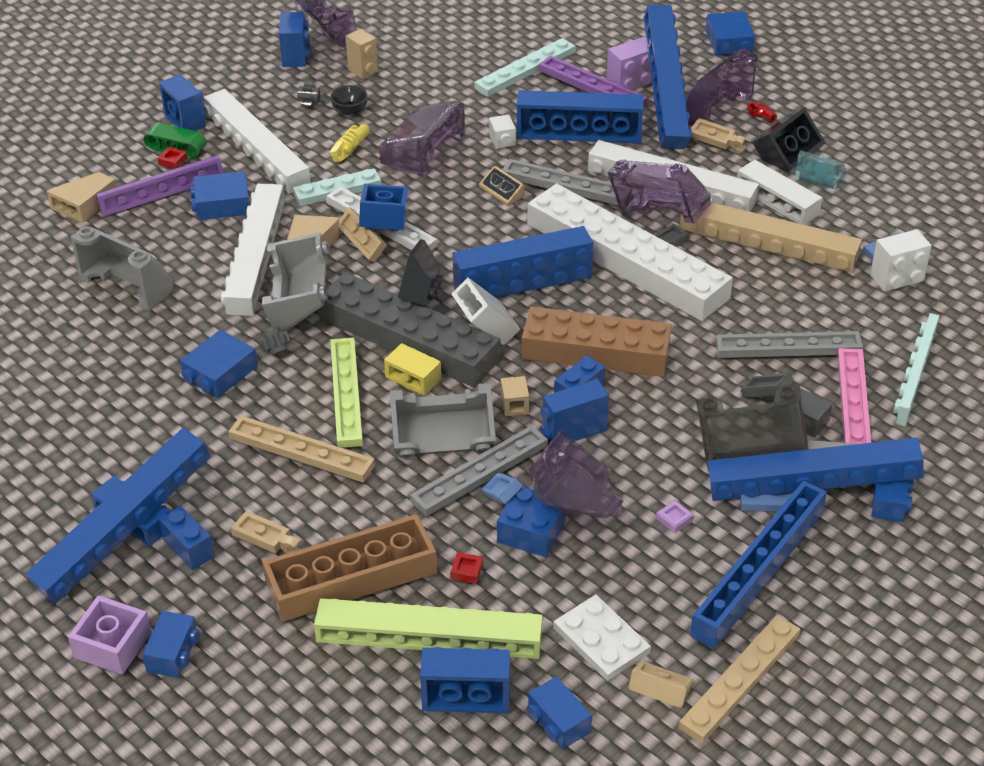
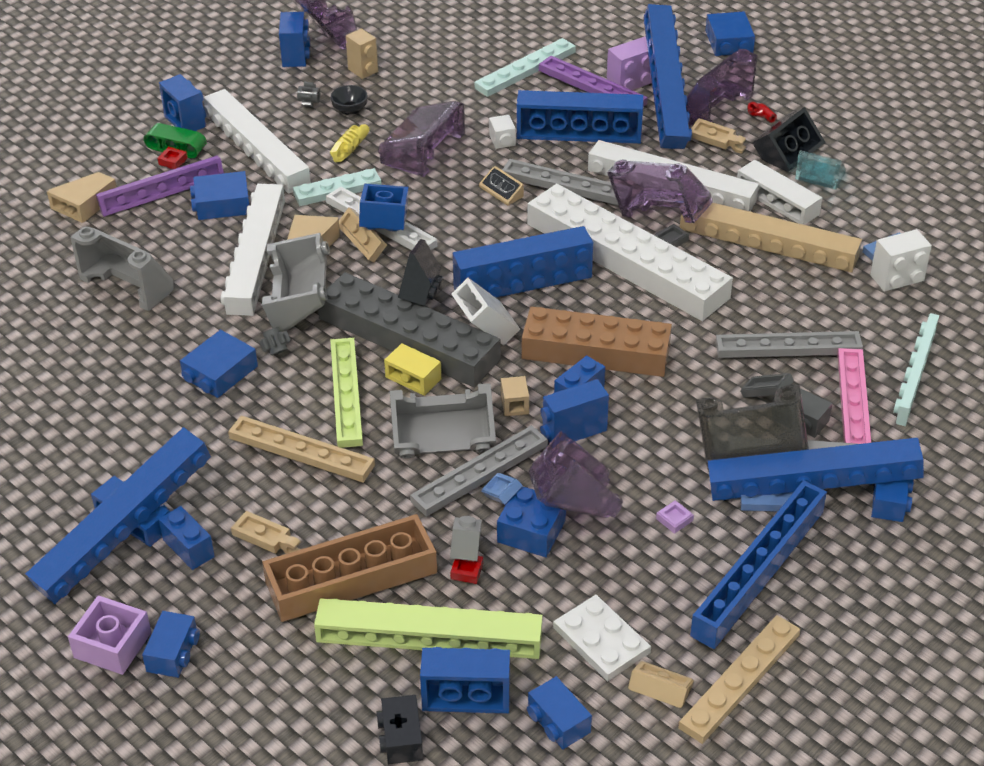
none -> black brick [376,694,423,765]
none -> light grey slope [450,516,482,561]

